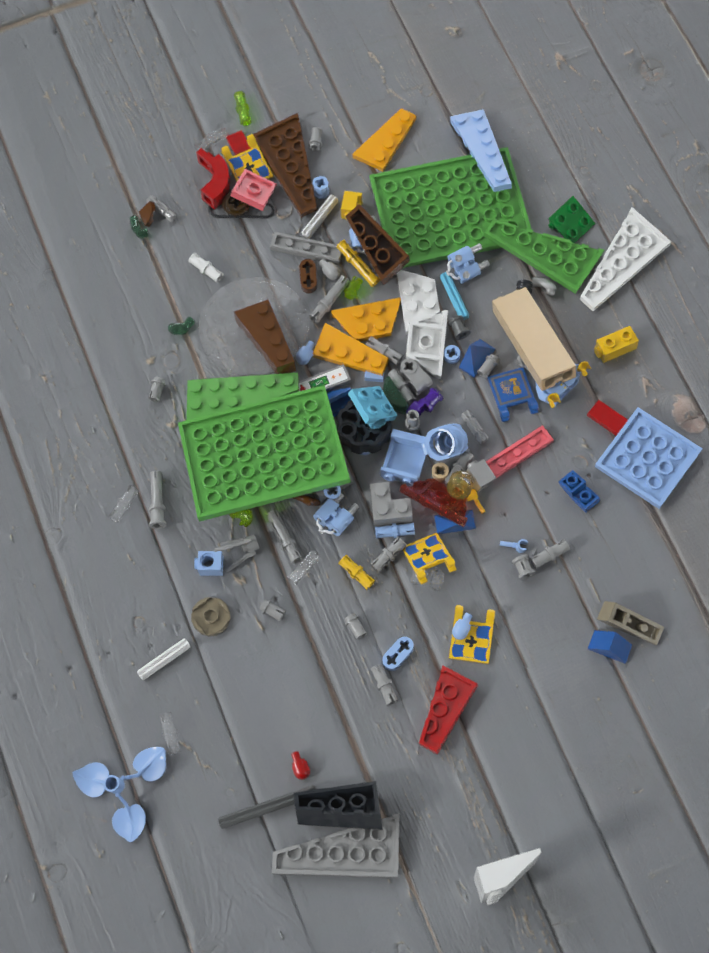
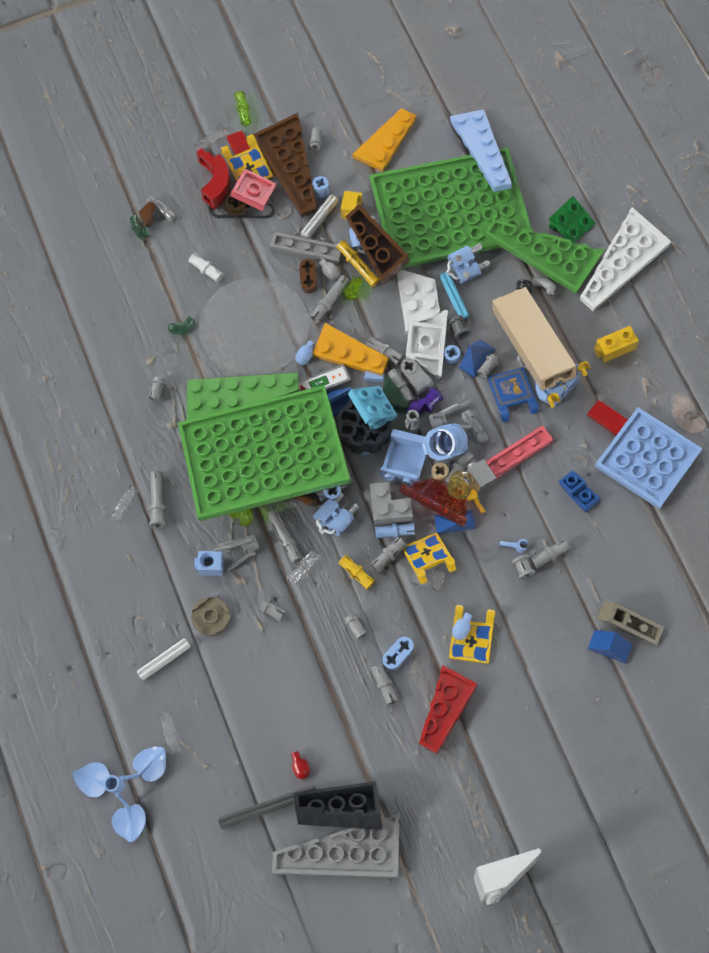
reddish brown wedge [234,299,296,374] -> none
light orange wing [331,297,401,342] -> none
none -> light grey plant [429,401,472,430]

